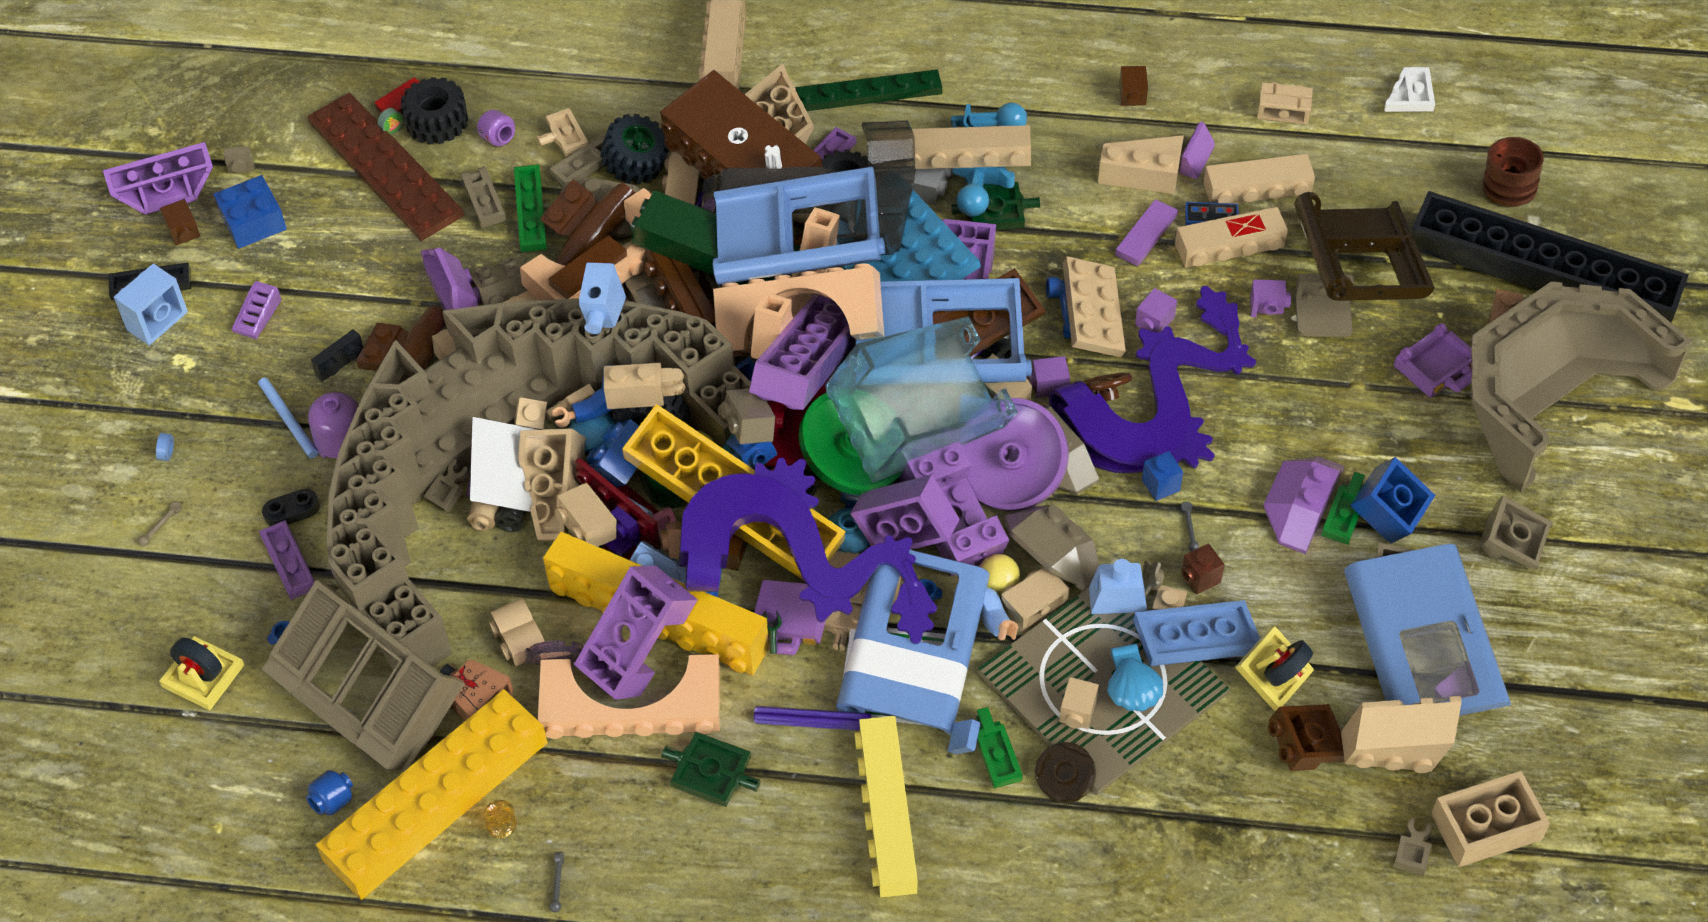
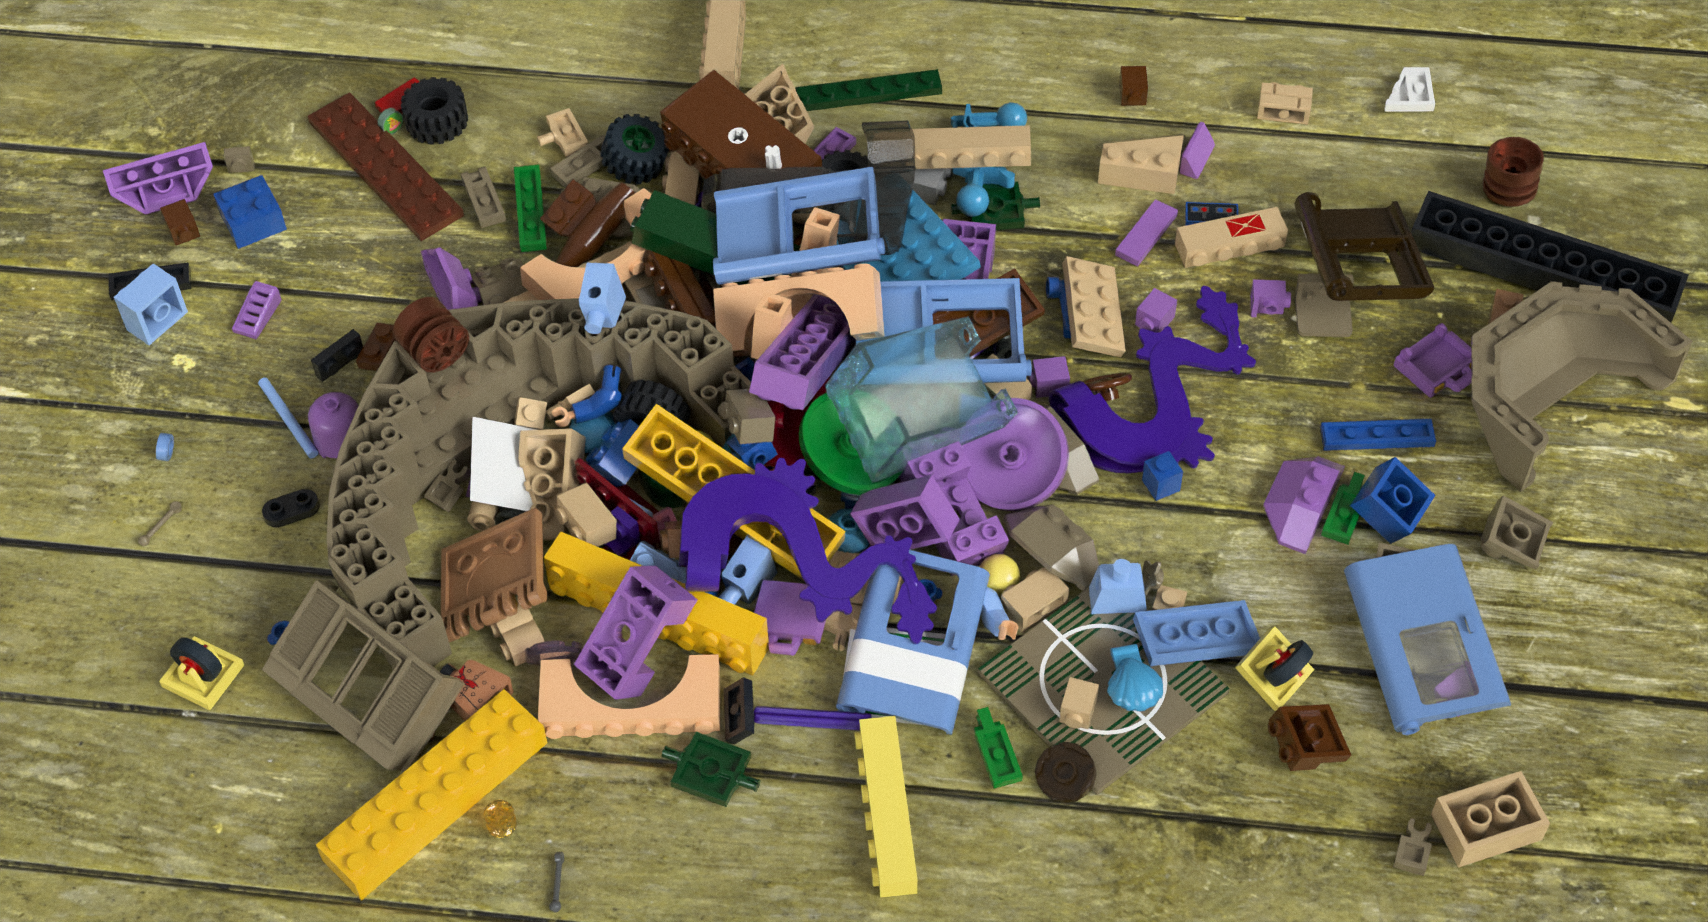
medium lavender tile [259,520,315,600] -> none
blue head [306,770,353,816] -> none
medium lavender head [477,110,515,146] -> none
reddish brown tile [548,235,627,299] -> none
tan hinge [604,363,685,409] -> none
dark green hand [762,610,782,654] -> none
medium blue tile [948,719,980,755] -> none
dark grey hinge [1181,501,1199,551] -> none
copper brick [1181,543,1225,595] -> none
tan brick [1204,154,1315,204] -> none
tan wedge [1341,696,1462,773] -> none
none -> copper wheel [393,297,469,373]
none -> medium nougat hinge [441,508,547,643]
none -> light blue torso [718,536,778,605]
none -> black plate [724,677,754,744]
none -> blue tile [1320,419,1436,451]

